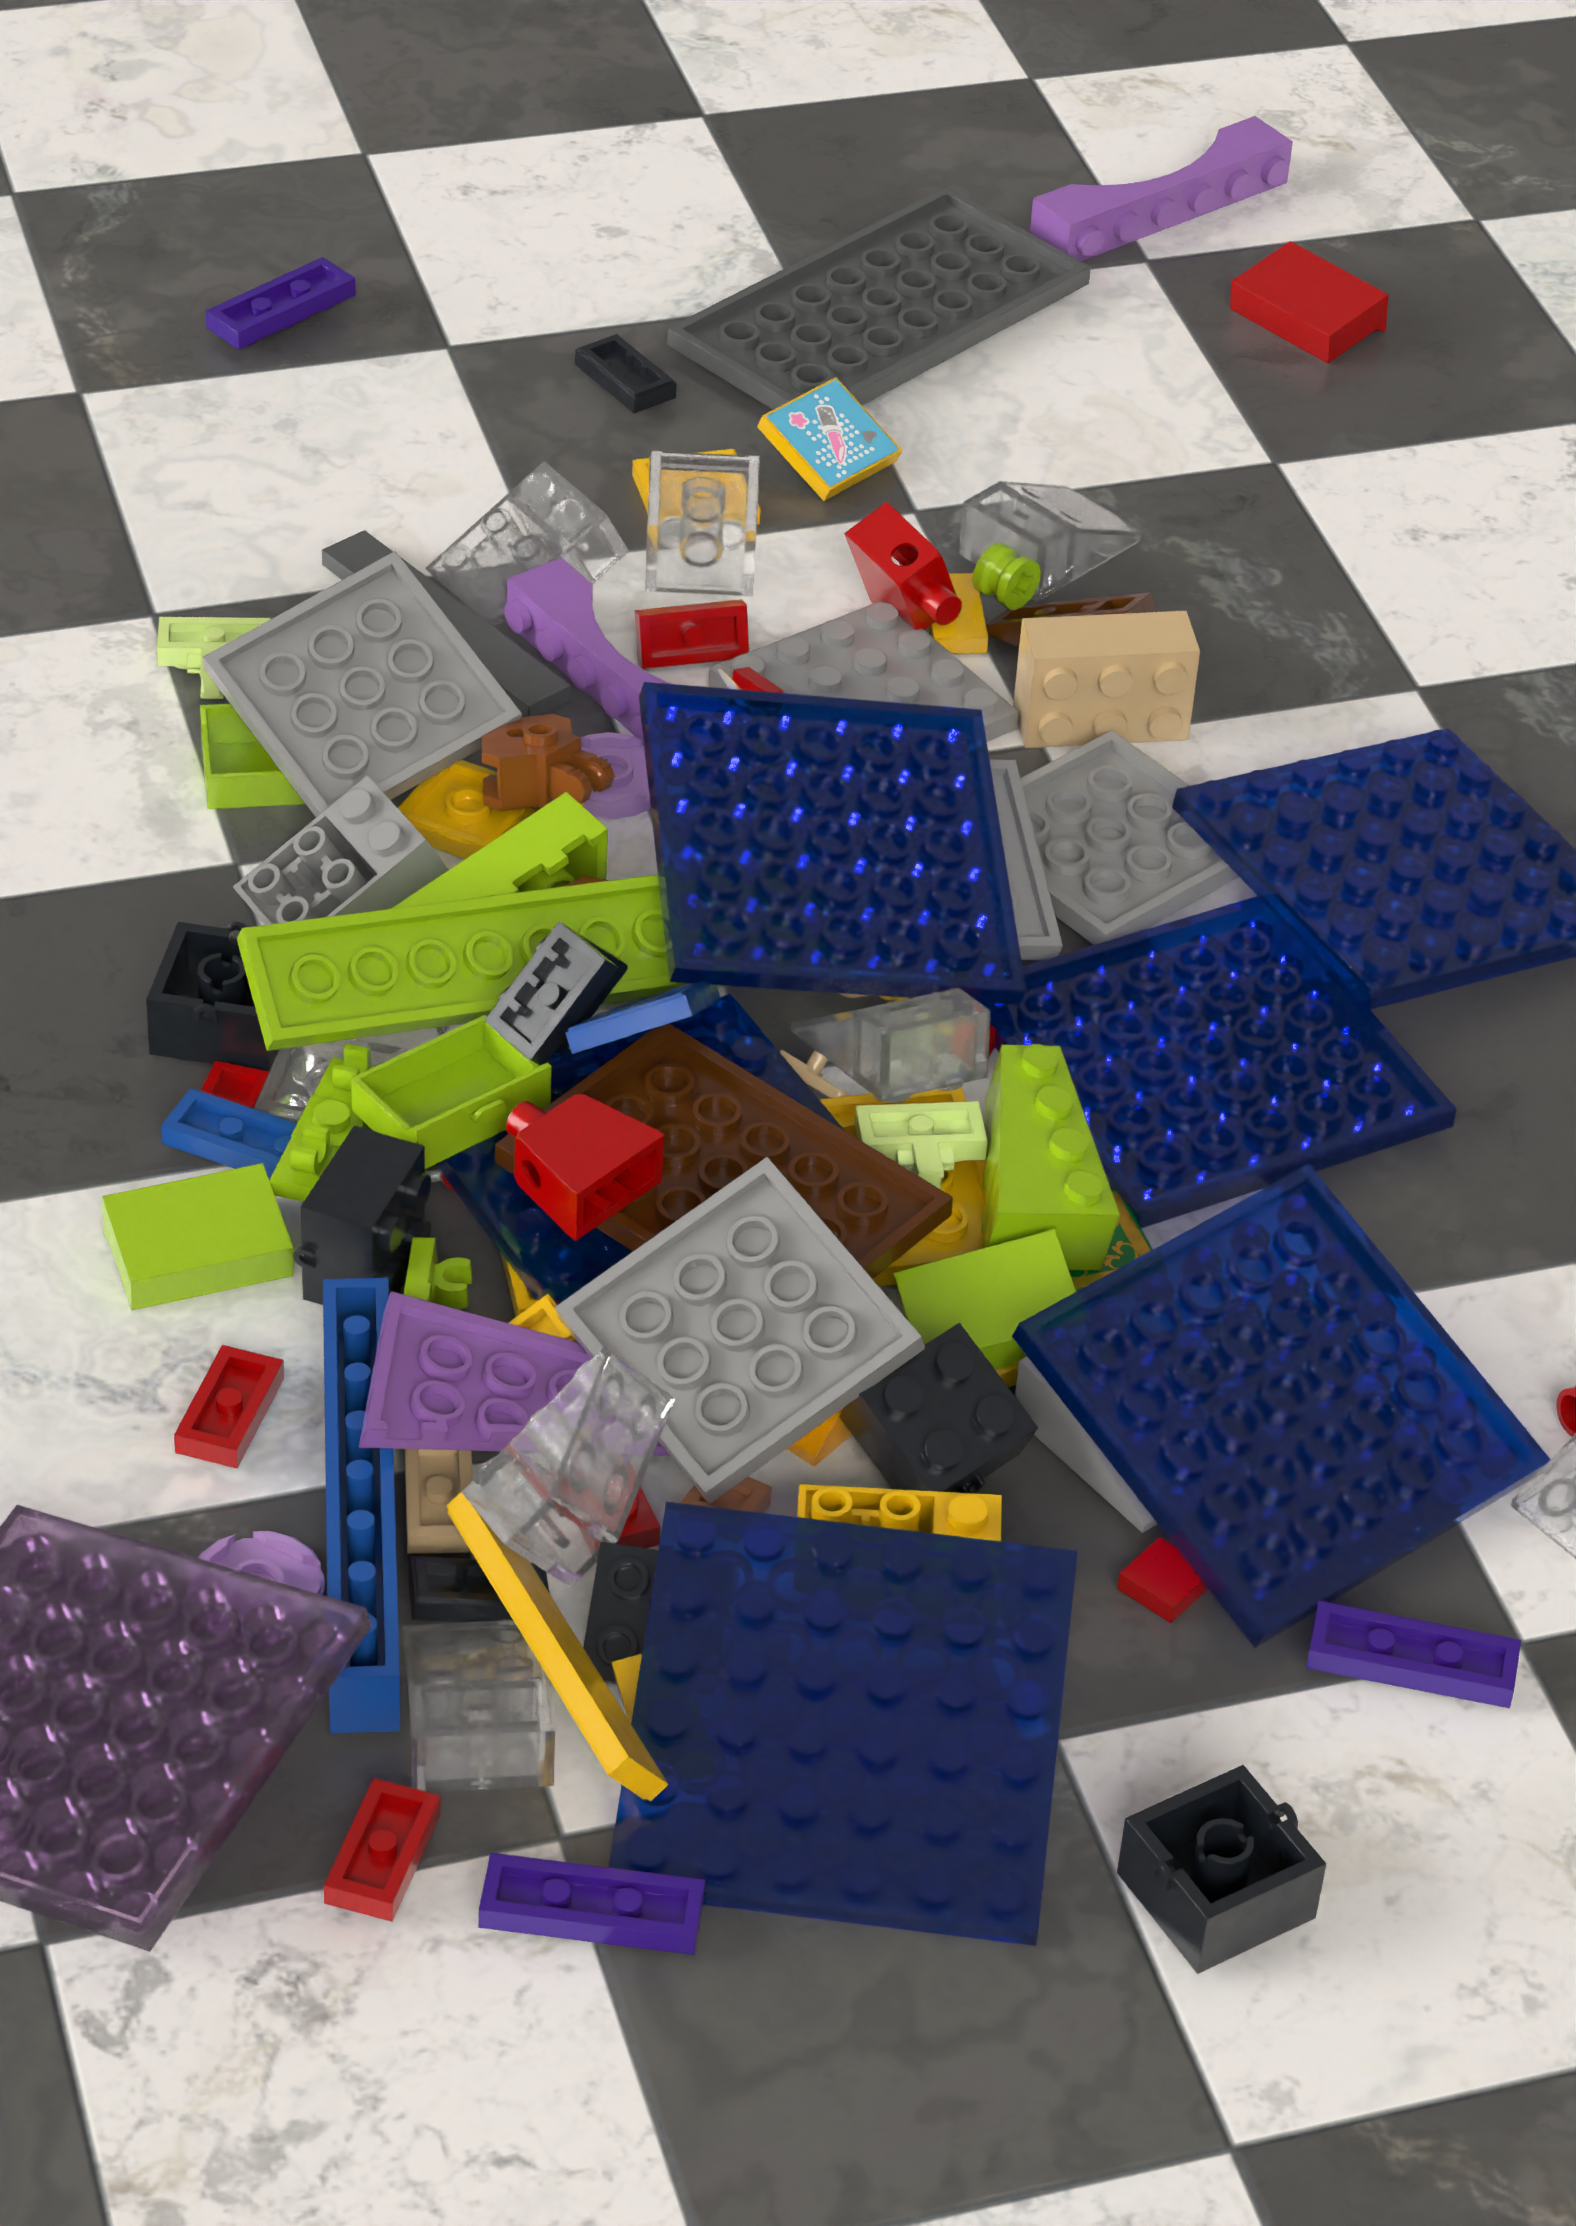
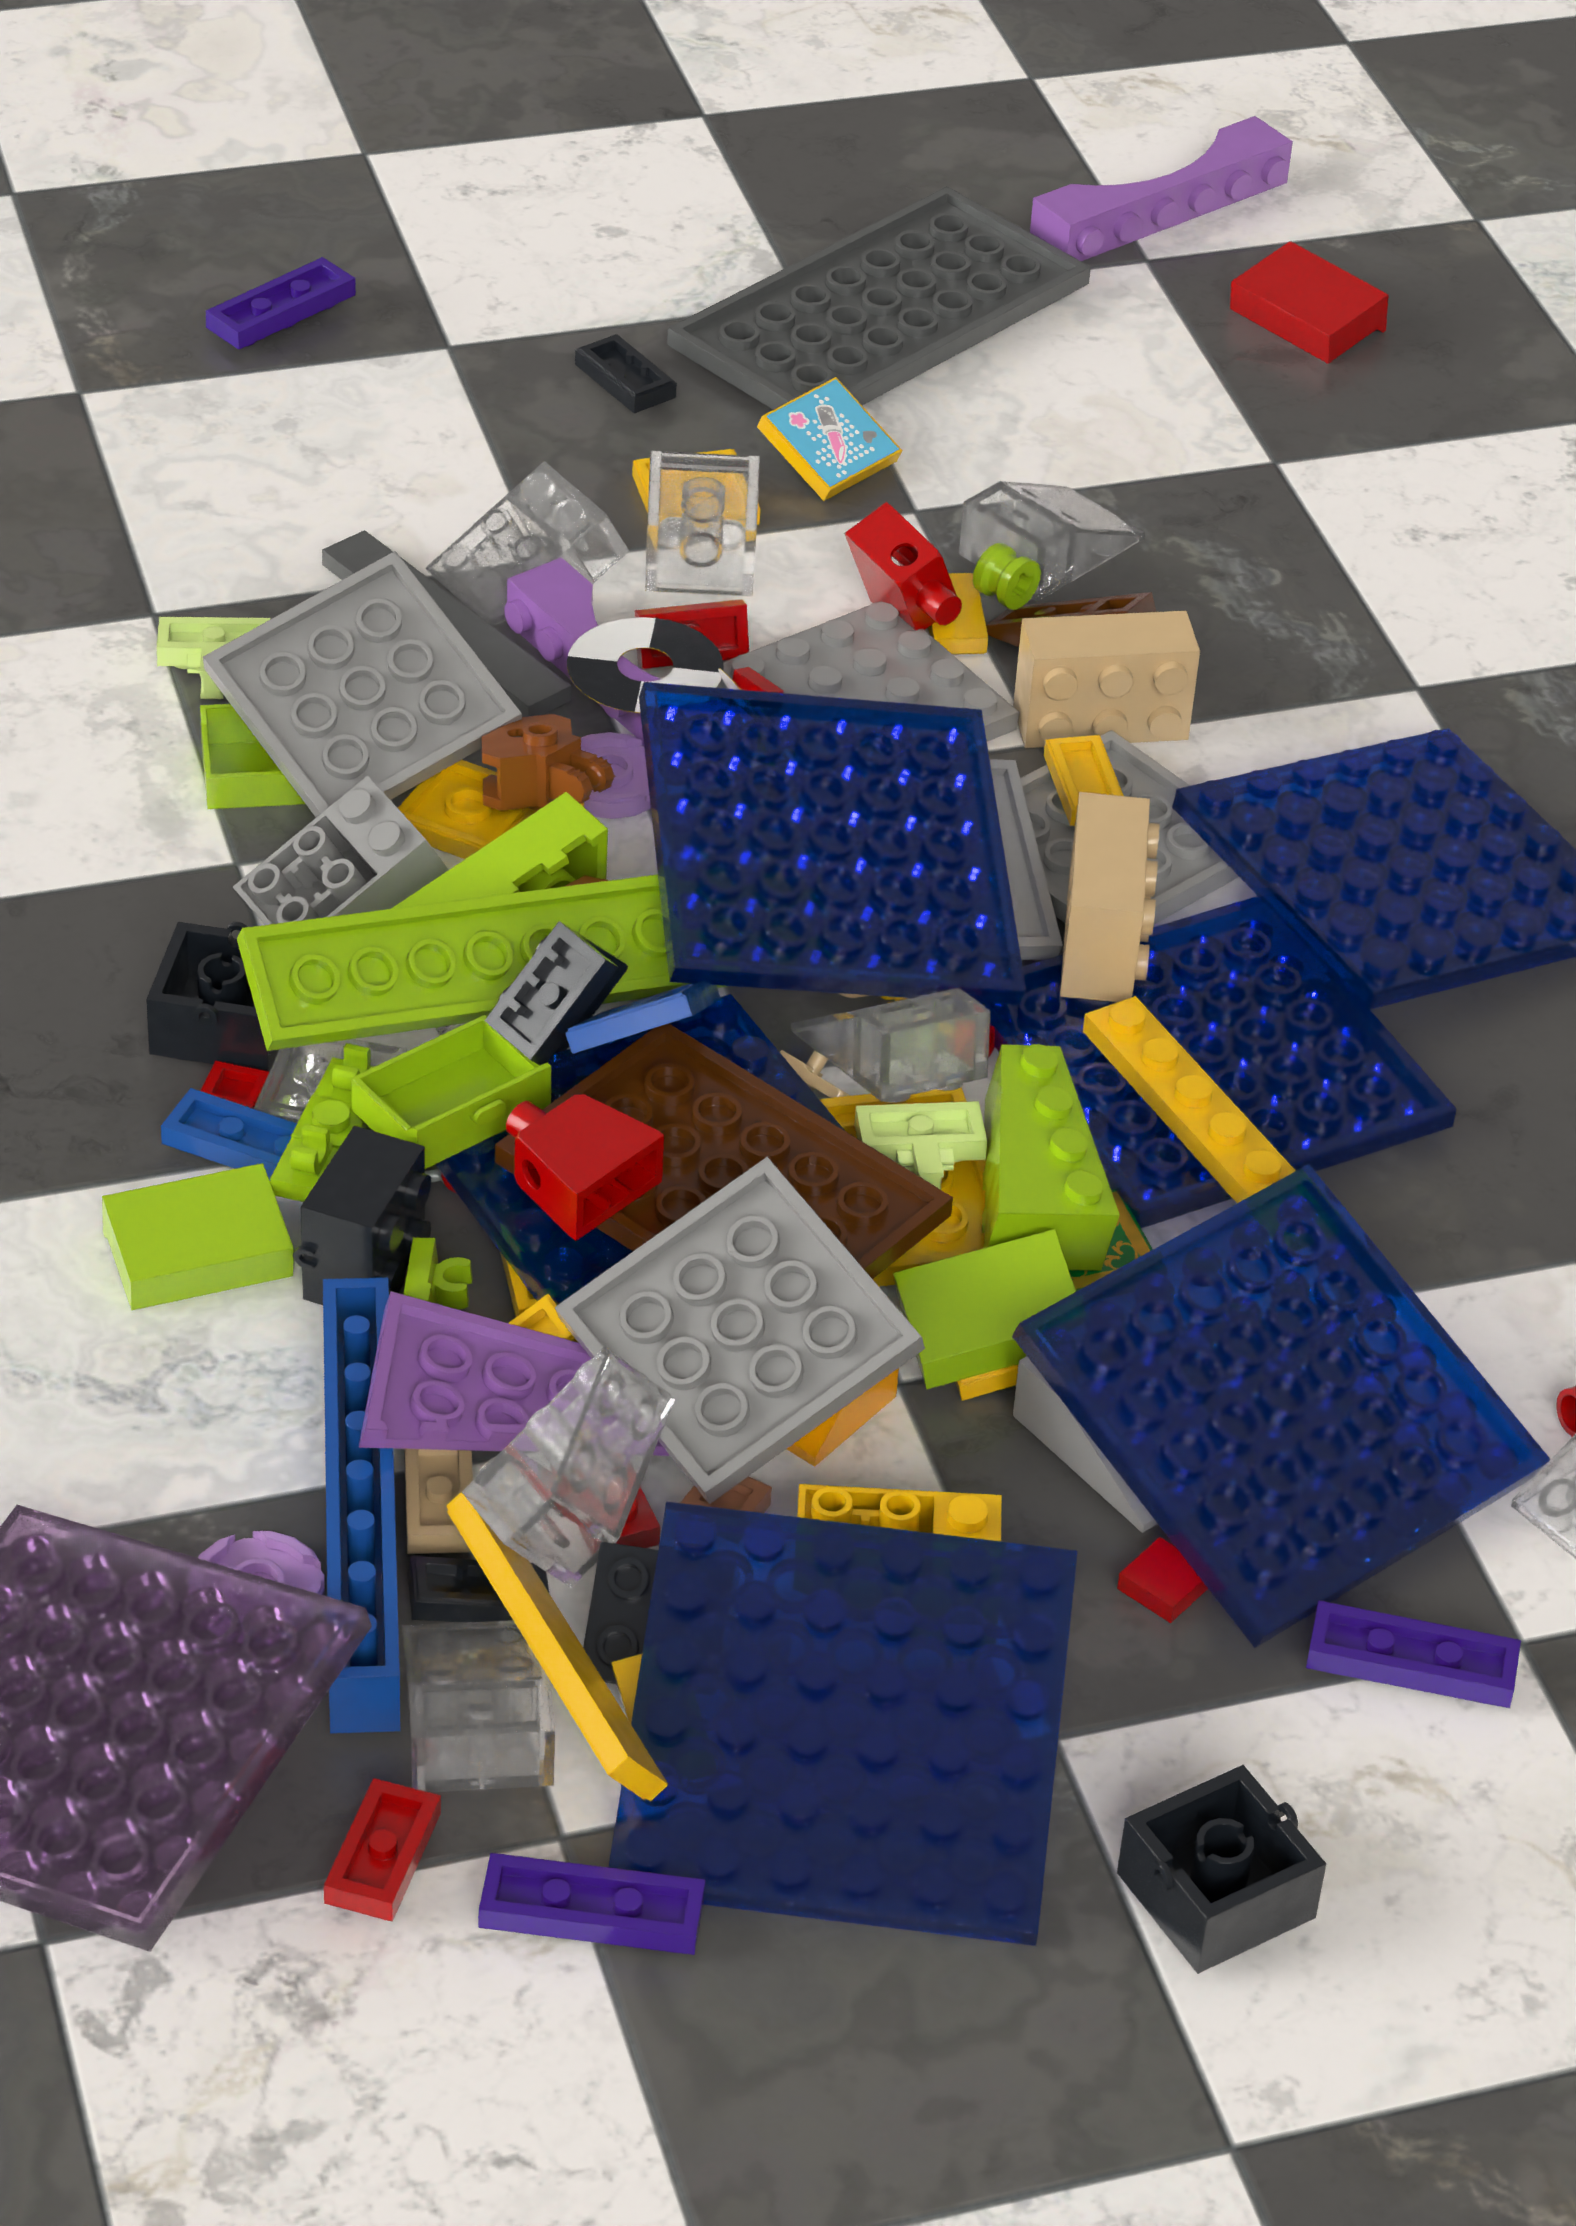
red plate [174,1345,284,1469] -> none
black brick [839,1322,1038,1493] -> none
none -> sticker [567,617,724,713]
none -> yellow tile [1044,735,1124,826]
none -> tan brick [1060,792,1160,1002]
none -> yellow plate [1083,996,1341,1257]

